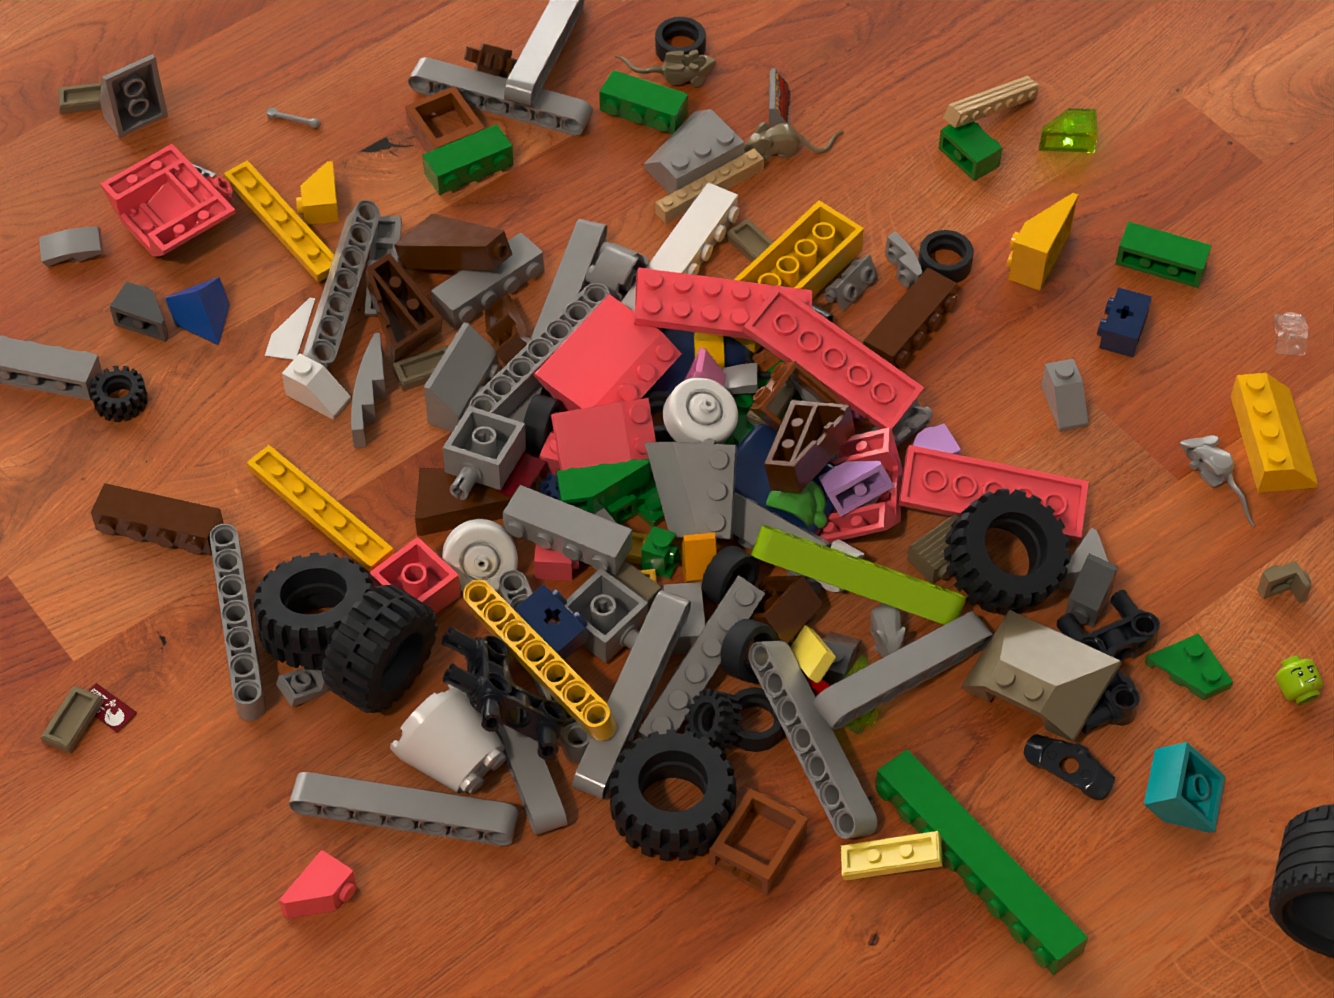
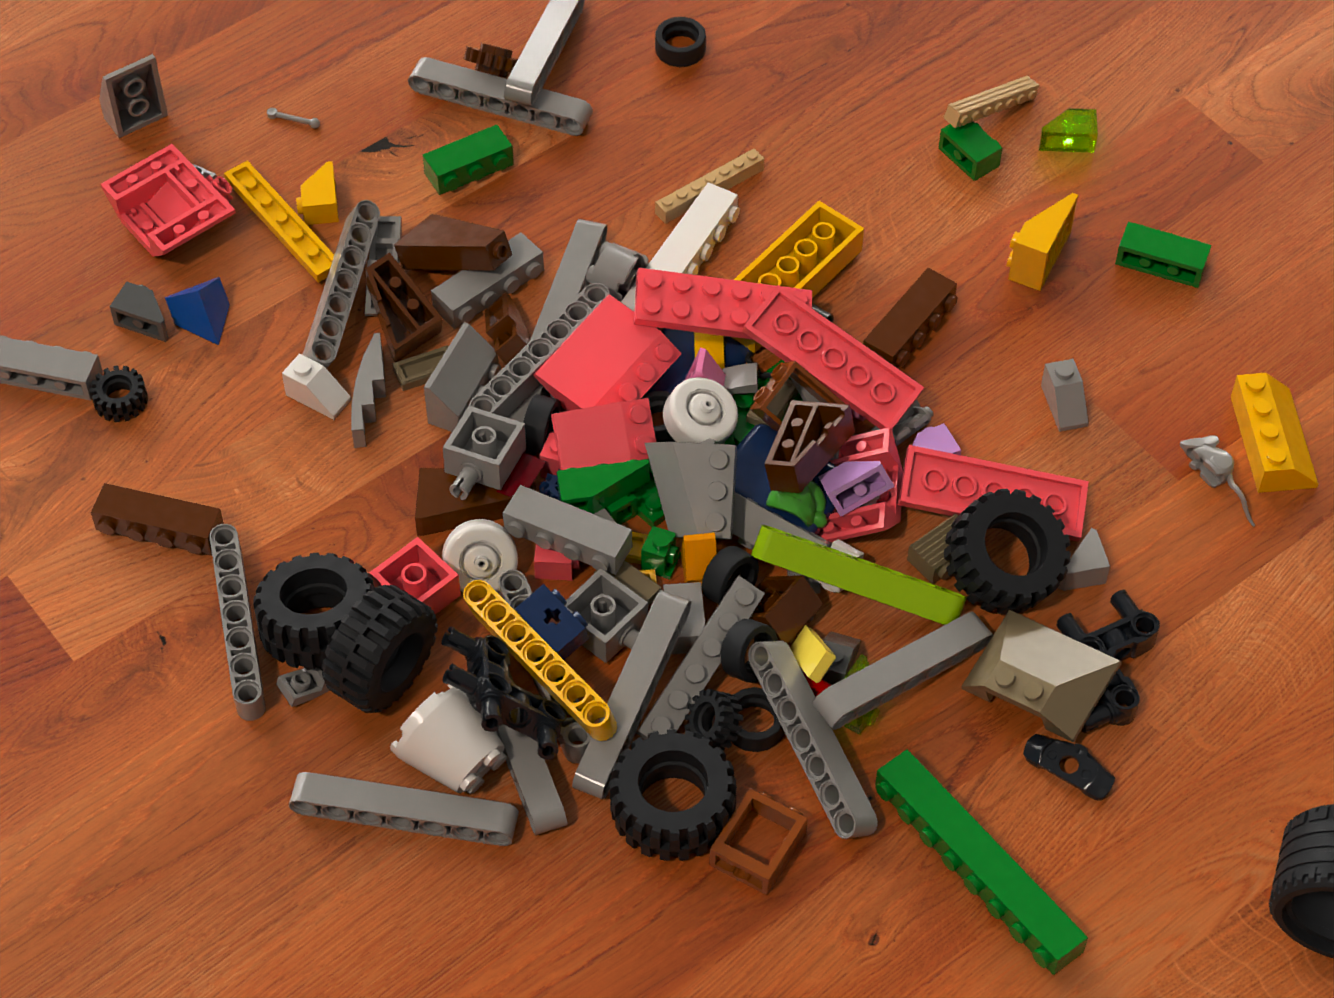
light grey slope [39,226,103,267] -> none
dark tan tile [40,685,104,754] -> none
dark tan tile [58,83,102,114] -> none
dark red sticker [88,683,137,732] -> none
yellow plate [246,445,394,572] -> none
white sticker [265,298,315,360] -> none
coral slope [279,850,357,919] -> none
dark orange window [405,86,485,152] -> none
green brick [599,70,688,134] -> none
dark tan animal [614,50,716,88] -> none
light grey wedge [644,109,744,194] -> none
dark tan tile [726,219,774,262] -> none
dark tan animal [744,122,843,160] -> none
slope [769,68,790,128] -> none
light grey hinge [824,254,878,312] -> none
light yellow tile [841,831,942,881] -> none
light grey animal [870,603,906,658] -> none
light grey slope [885,231,922,288] -> none
black tyre [918,230,974,283] -> none
dark grey slope [1065,553,1118,628] -> none
dark blue brick [1097,287,1152,358] -> none
teal slope [1144,742,1225,833] -> none
green wing [1145,633,1233,700] -> none
dark tan bracket [1257,561,1311,603] -> none
clear bracket [1273,312,1309,356] -> none
lime head [1275,655,1324,705] -> none

